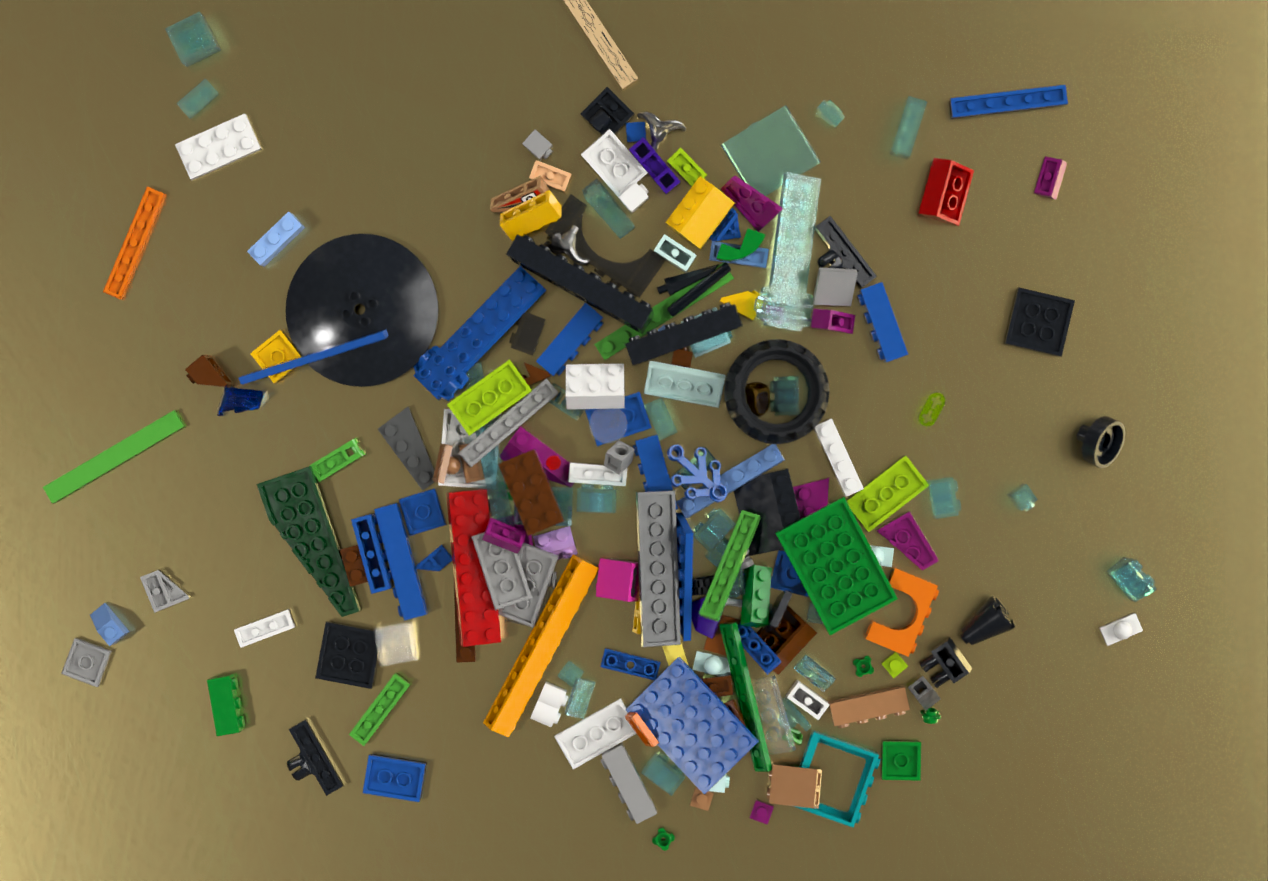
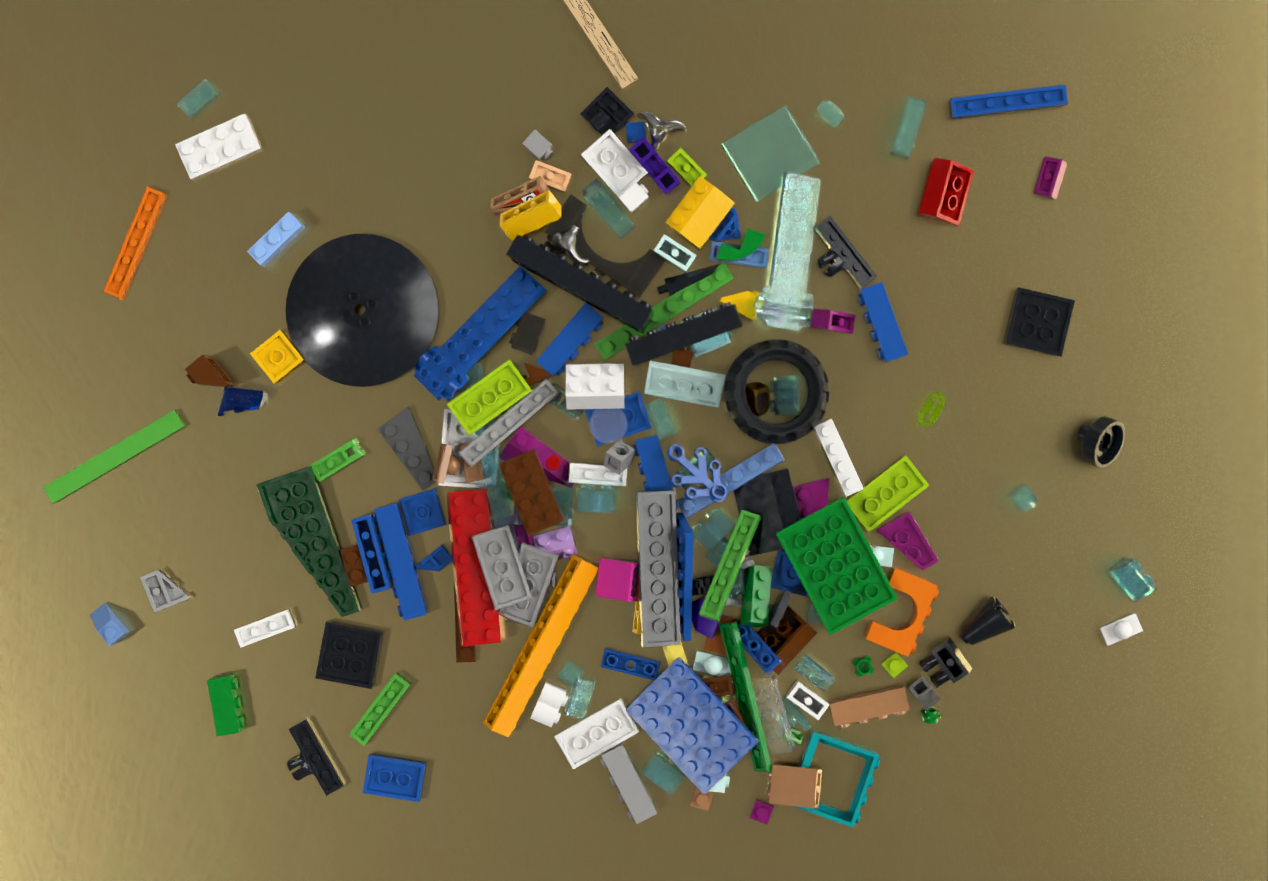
light grey tile [61,638,112,687] -> none
clear light blue brick [165,12,221,67] -> none
blue tile [239,329,389,385] -> none
clear tile [374,621,418,667] -> none
magenta slope [482,518,526,553] -> none
orange tile [625,712,659,747] -> none
green plate [652,828,675,851] -> none
black axle [667,262,731,316] -> none
magenta wing [721,176,783,232] -> none
light grey tile [812,268,858,306] -> none
green plate [881,740,921,781] -> none
clear light blue brick [928,477,961,519] -> none

